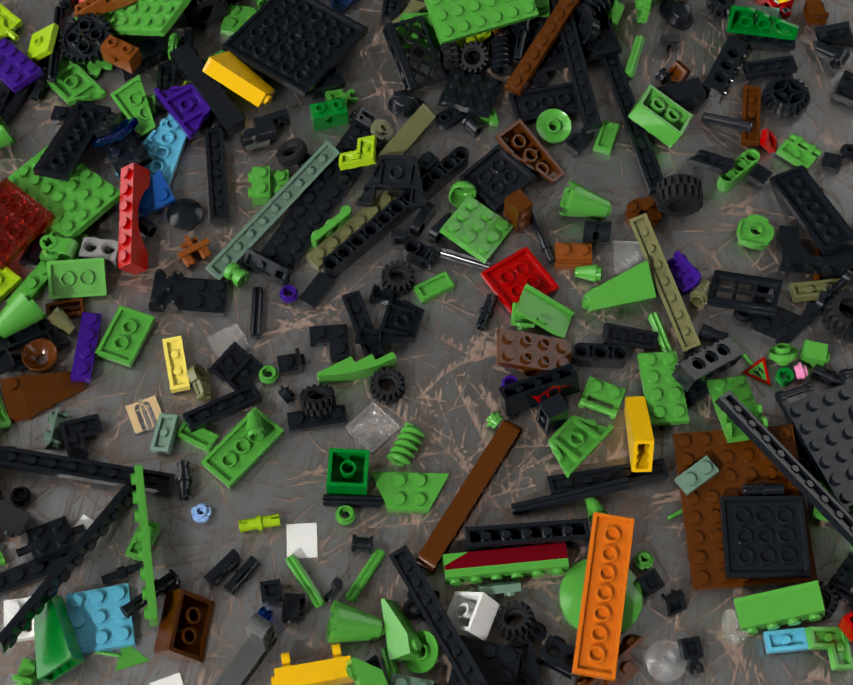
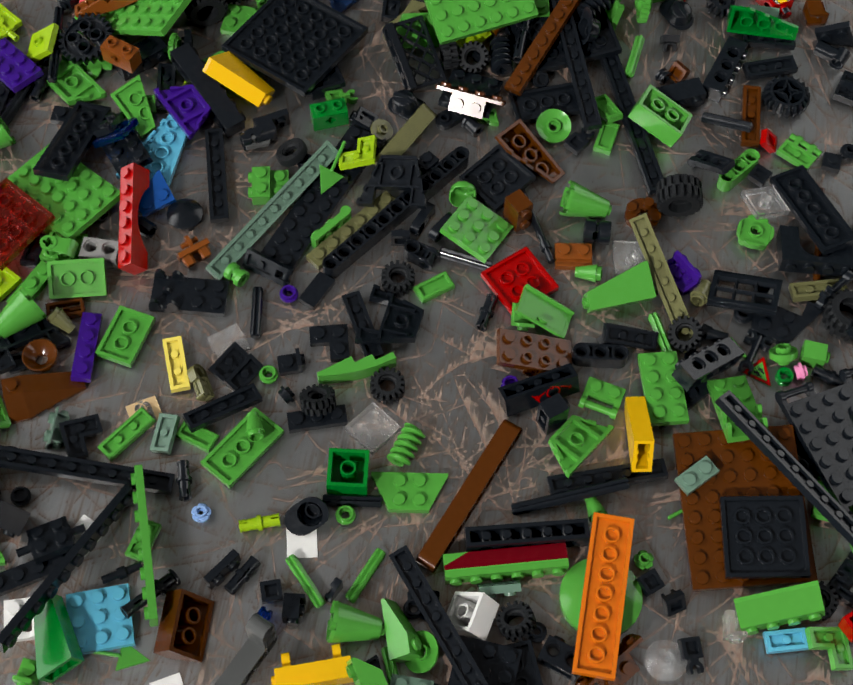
black bush [351,534,374,554] -> none
bright green plate [486,411,504,429] -> none
black axle [742,481,784,496] -> none
none -> bright green tile [97,407,156,462]
none -> black piece [284,497,329,536]
none -> bright green piece [319,141,346,194]
none -> bracket [435,81,506,119]
none -> bright green plate [595,94,623,124]
none -> black tyre [667,316,704,353]
none -> black bar [738,329,774,376]
none -> clear plate [740,186,790,220]

